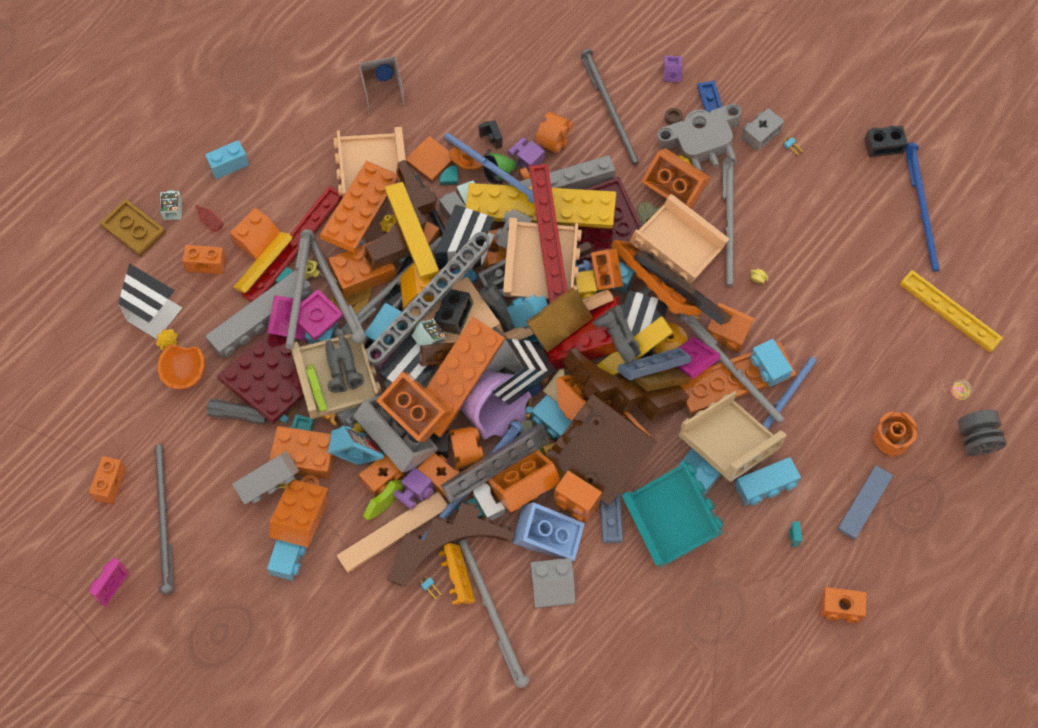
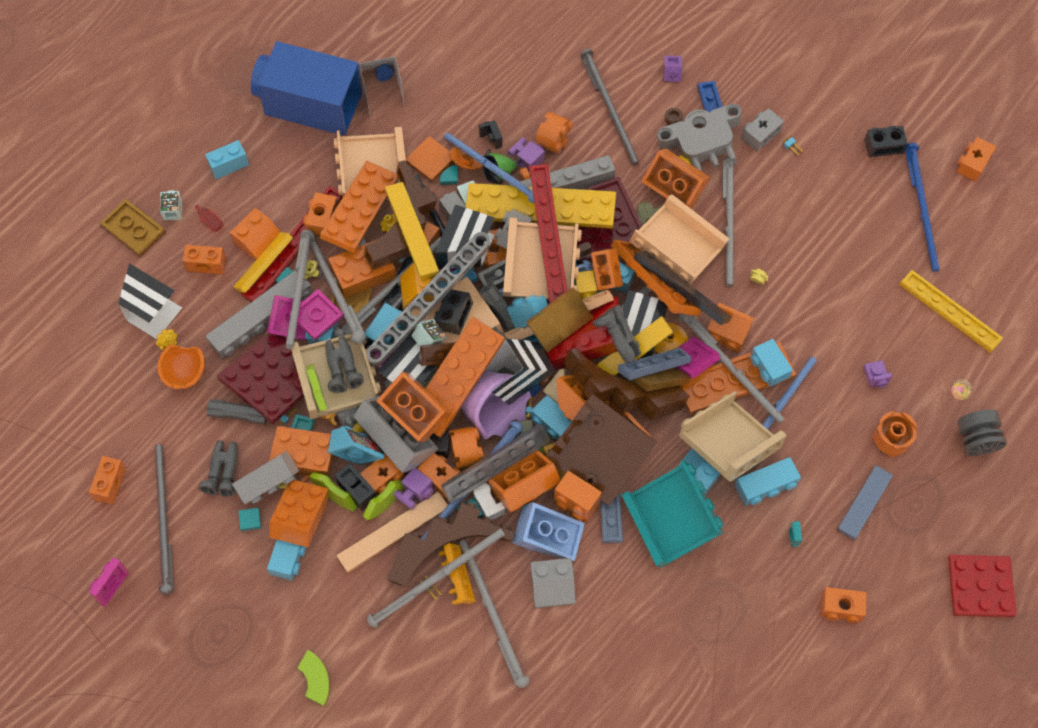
none -> dark grey piece [198,440,238,497]
none -> teal tile [239,507,261,532]
none -> blue container [251,41,363,136]
none -> lime tile [298,650,330,707]
none -> orange brick [303,192,338,235]
none -> lime tile [309,472,357,512]
none -> black brick [334,463,377,511]
none -> light grey bar [367,528,505,628]
none -> medium lavender bracket [863,360,893,388]
none -> red plate [948,554,1017,617]
none -> orange brick [957,137,997,182]

